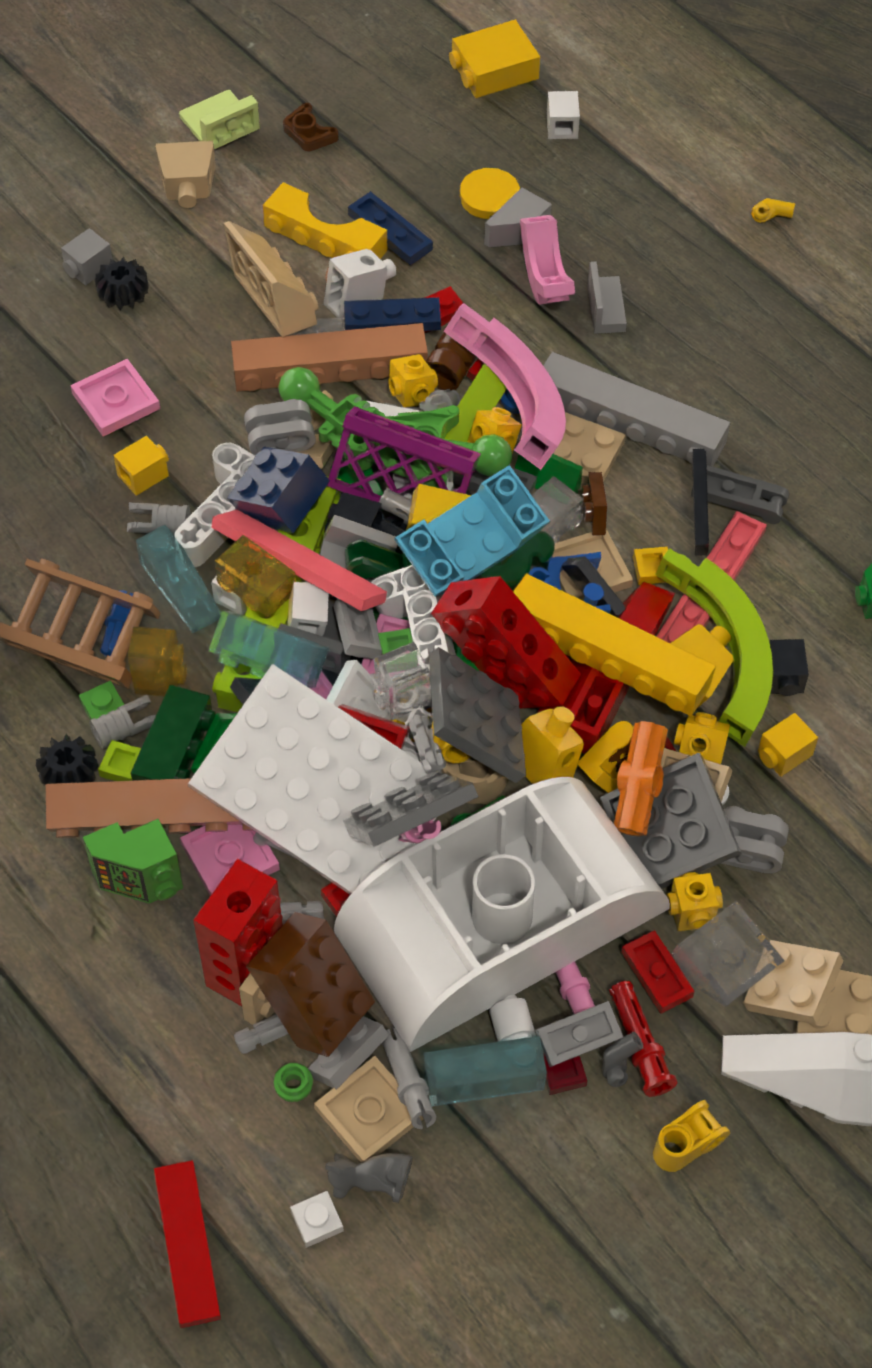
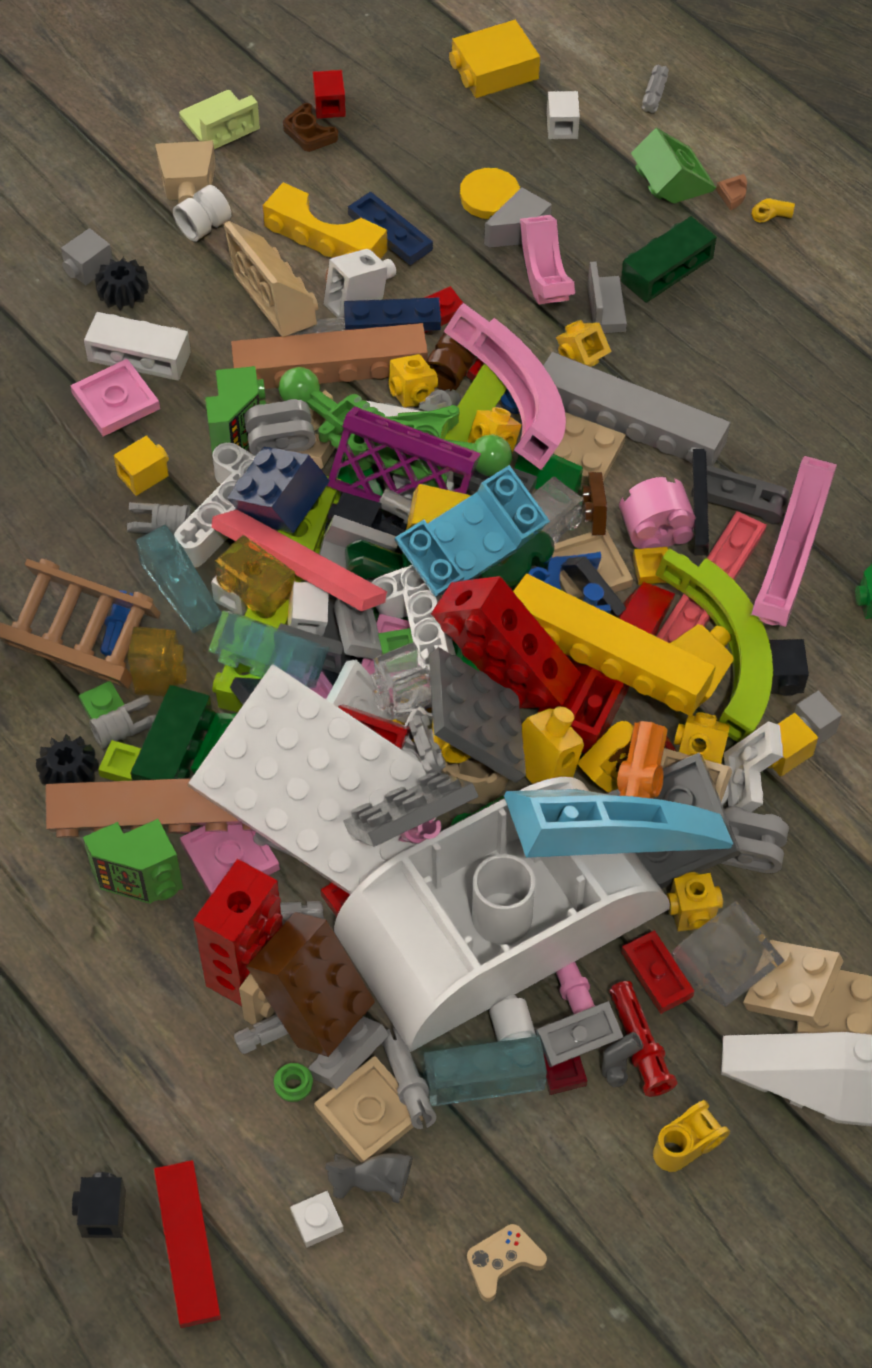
none -> black brick [72,1172,126,1238]
none -> white brick [84,312,191,381]
none -> white wheel [173,185,231,241]
none -> bright green piece [205,366,266,458]
none -> red brick [312,70,346,119]
none -> tan piece [467,1224,547,1302]
none -> medium azure wedge [504,789,733,858]
none -> yellow brick [556,320,611,367]
none -> bright pink brick [619,477,696,549]
none -> dark green brick [621,216,717,303]
none -> bright green slope [631,128,716,203]
none -> light grey axle [642,64,669,113]
none -> nougat tile [716,174,747,210]
none -> white plate [724,721,783,812]
none -> bright pink arch [751,456,837,627]
none -> light grey plate [794,690,842,746]

